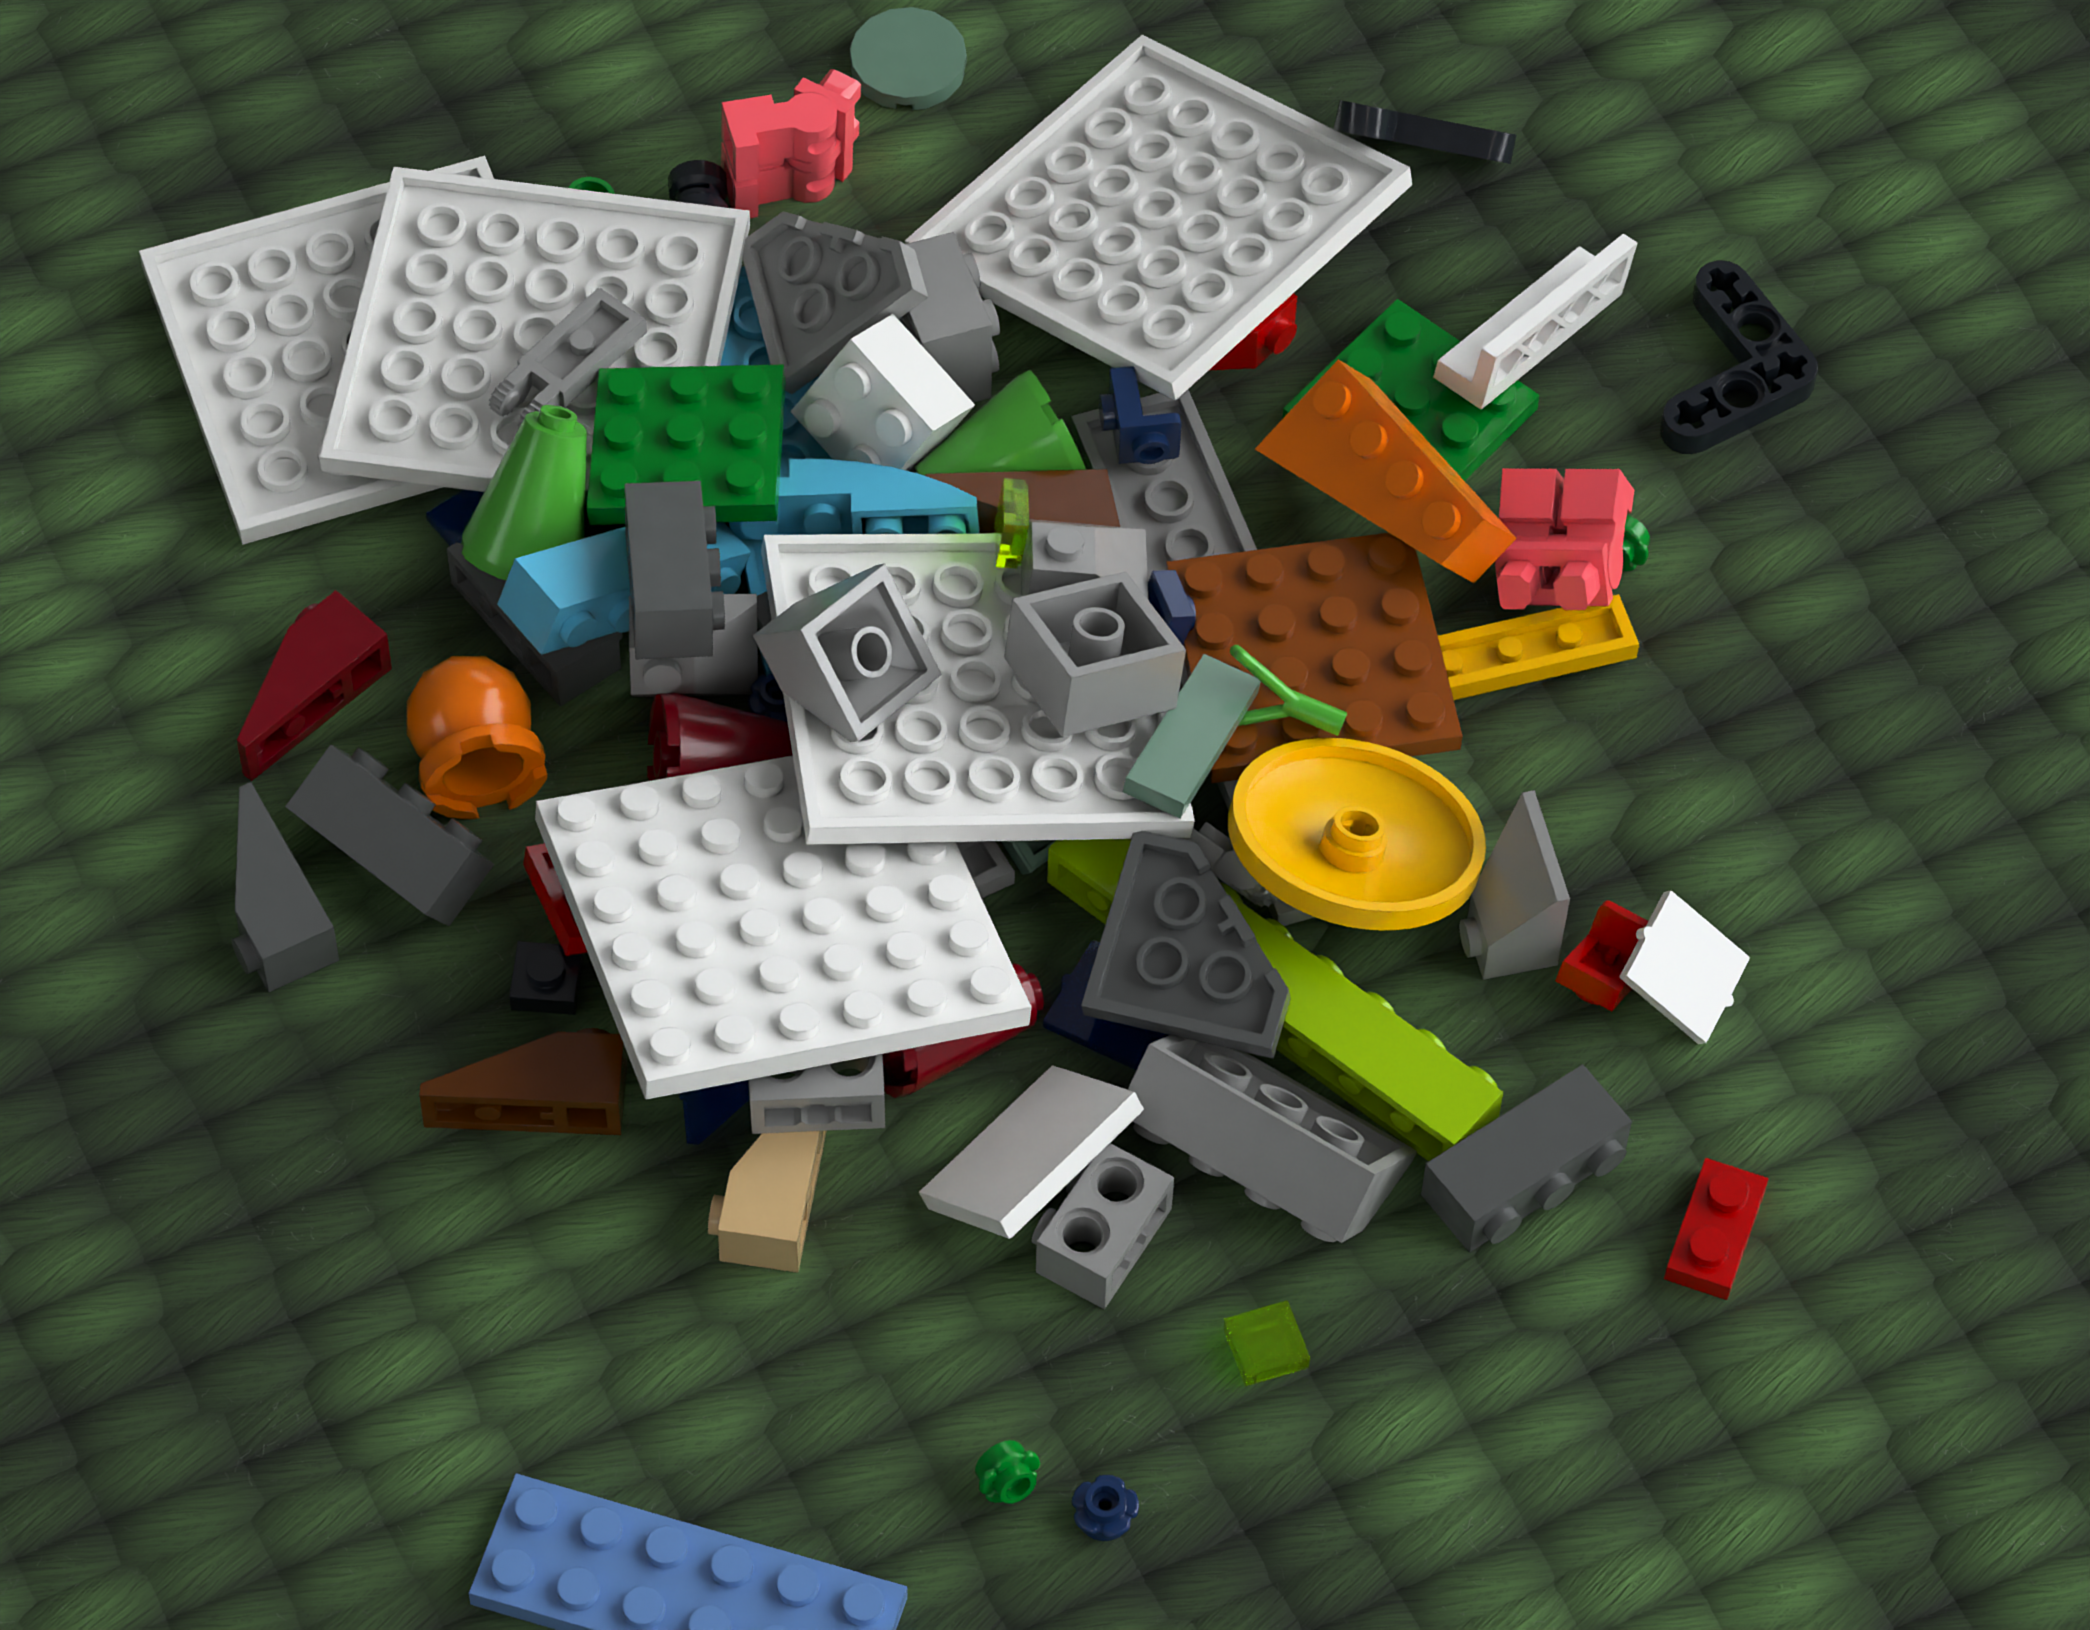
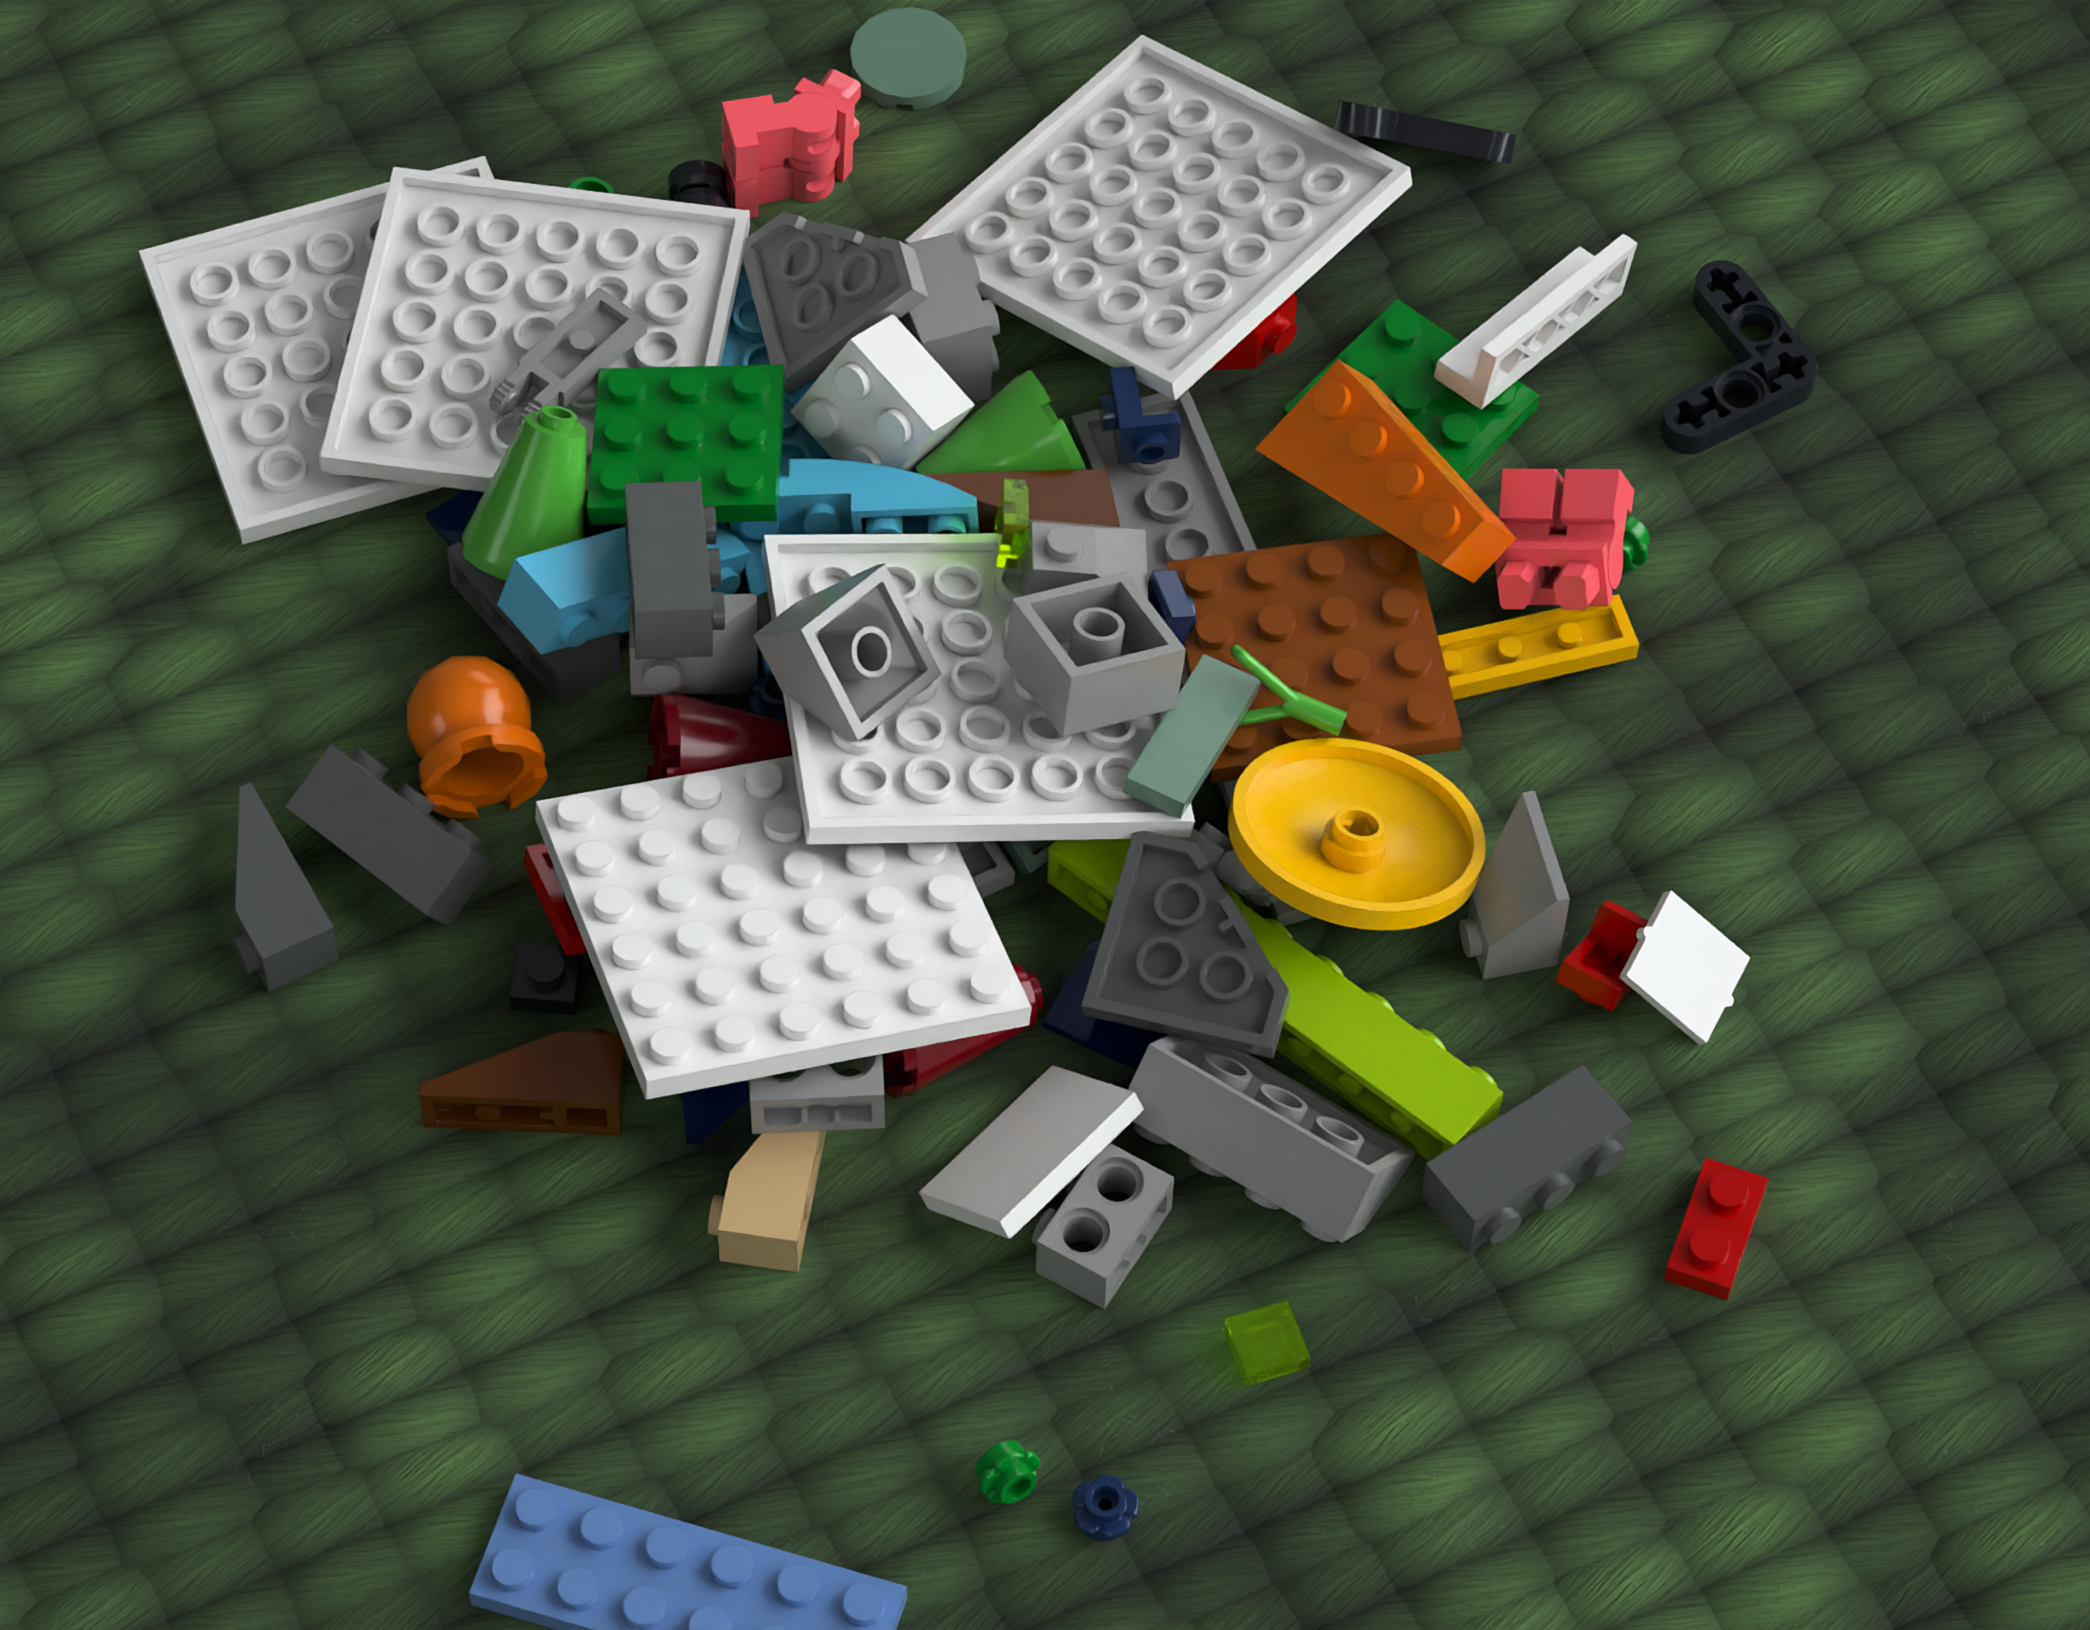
dark red slope [237,590,392,782] -> none

